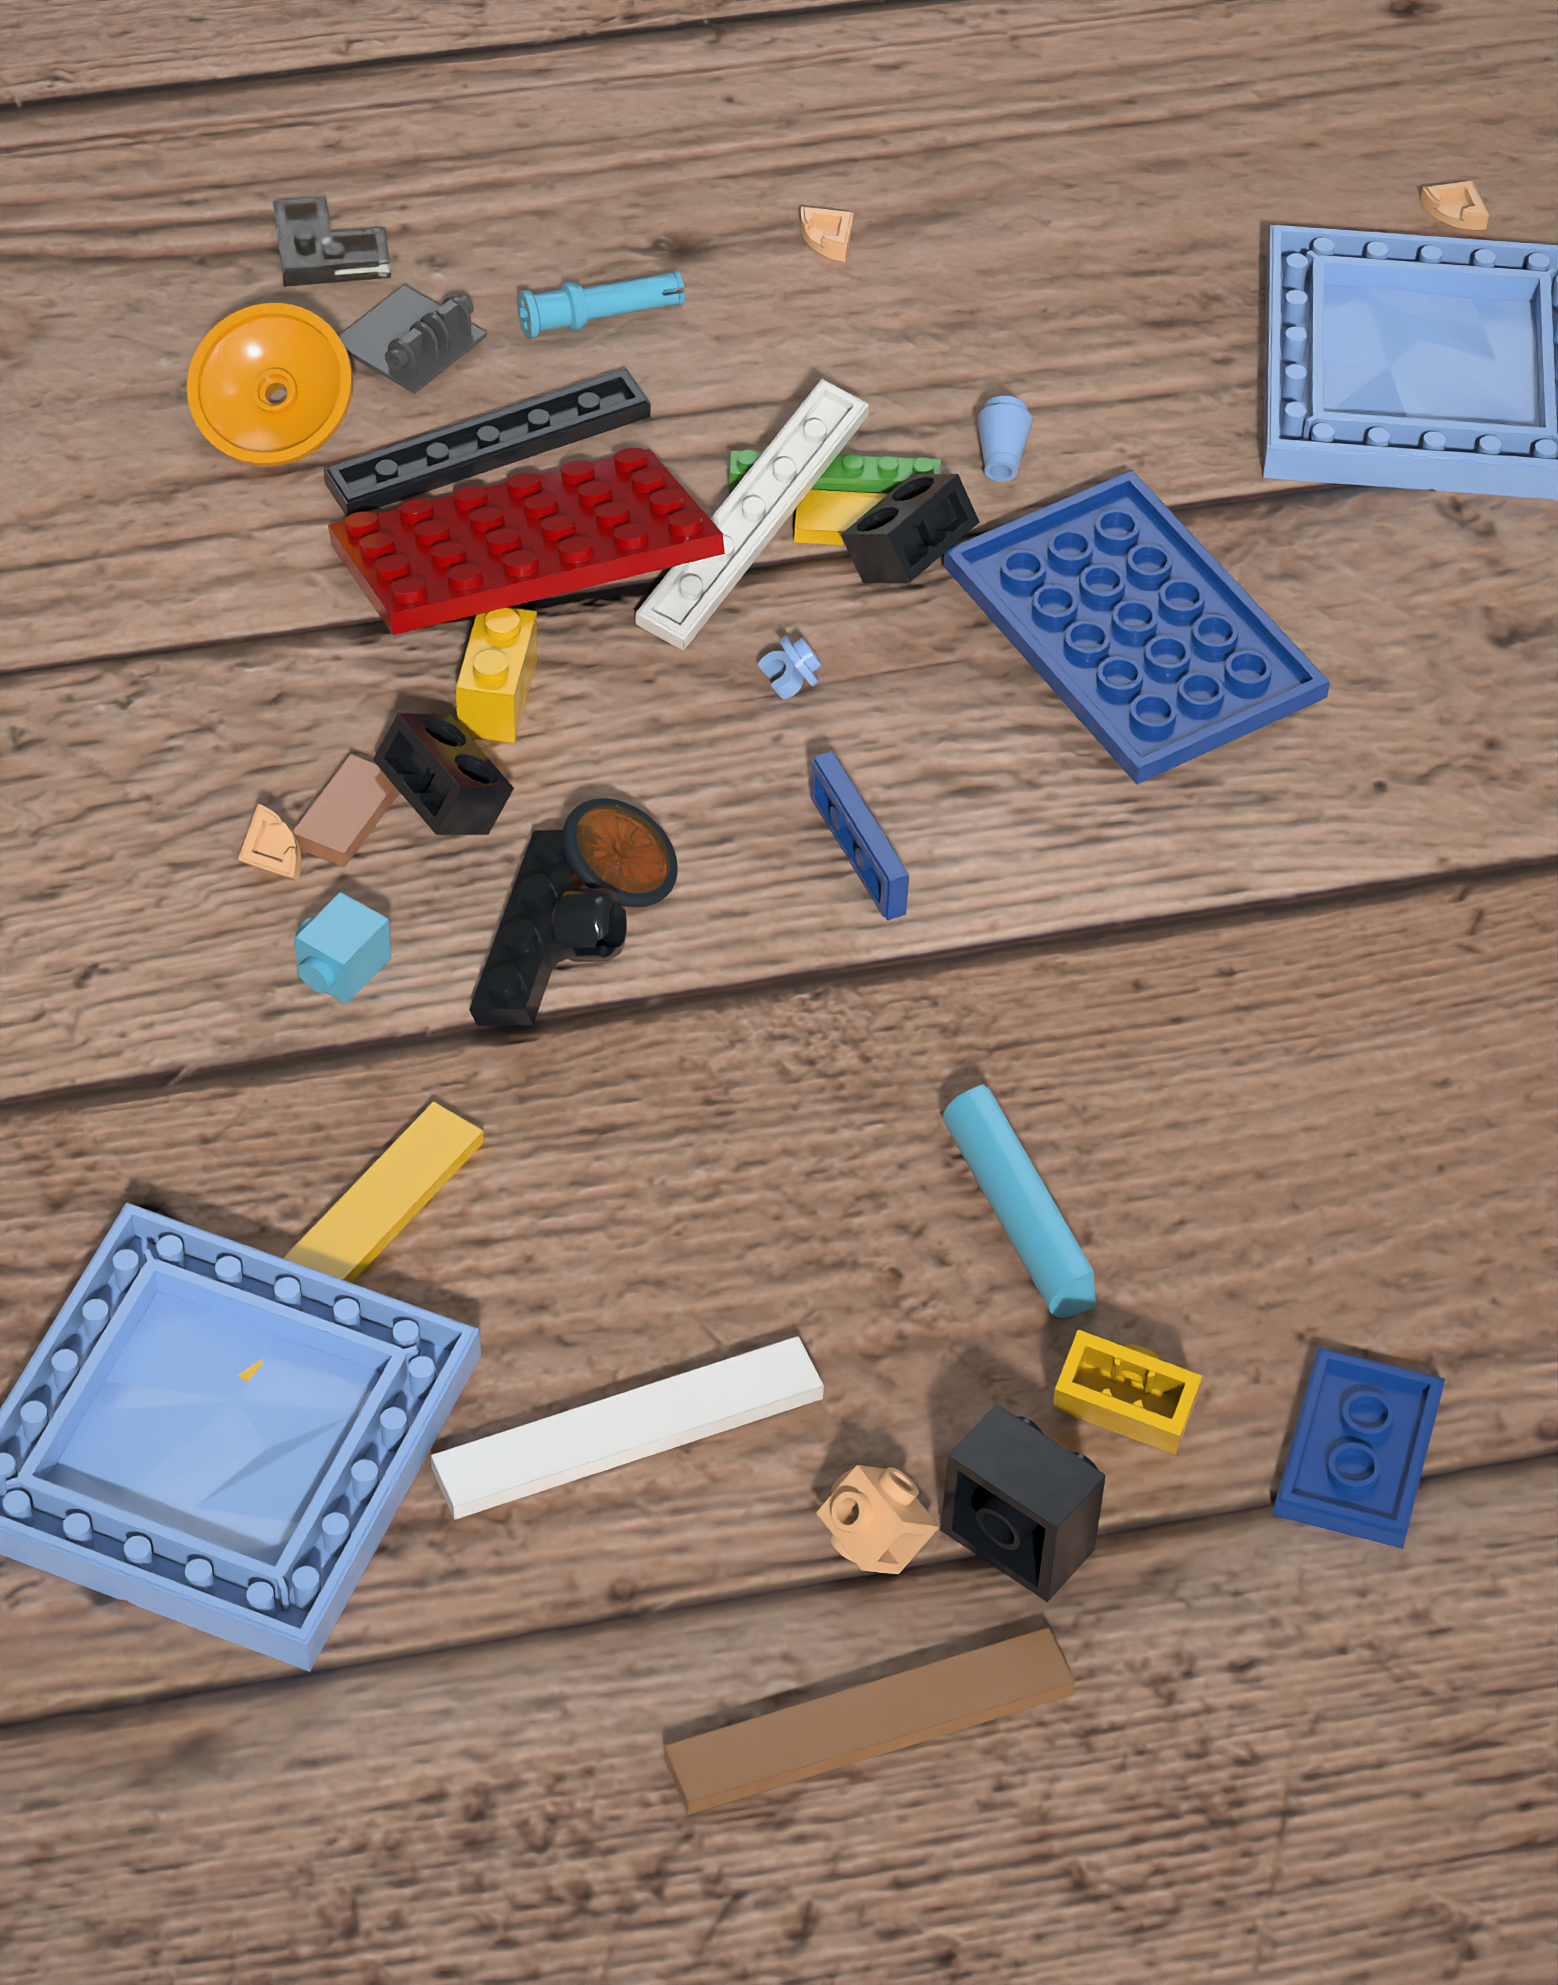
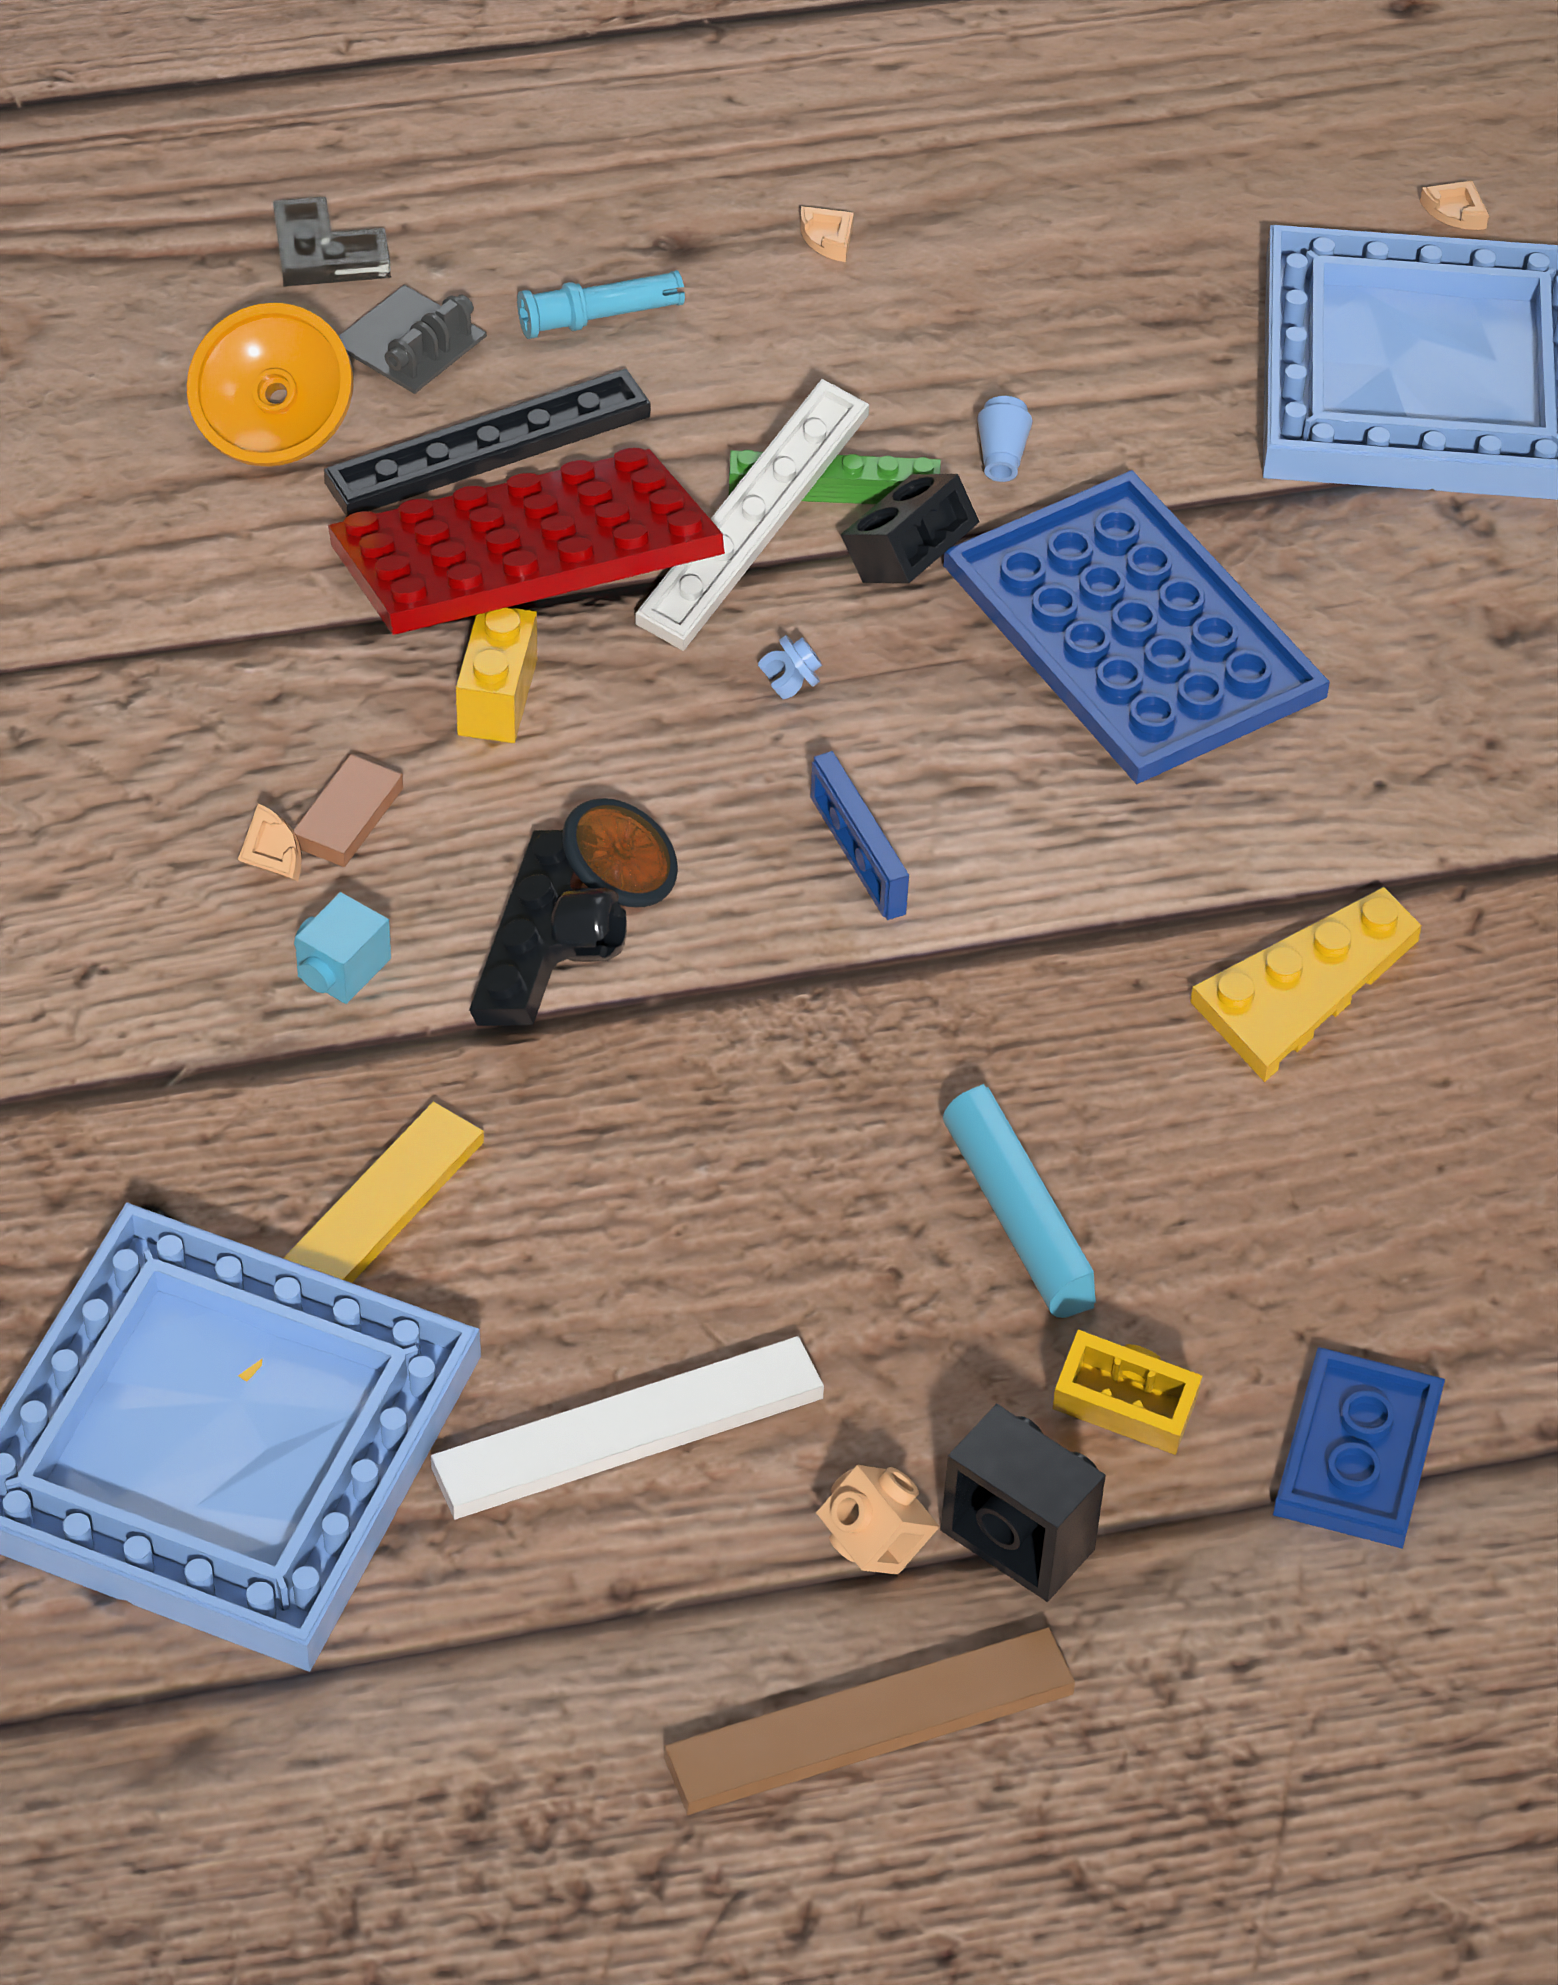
black brick [373,713,514,835] -> none
yellow tile [794,490,888,546] -> none
none -> yellow wing [1190,887,1422,1082]

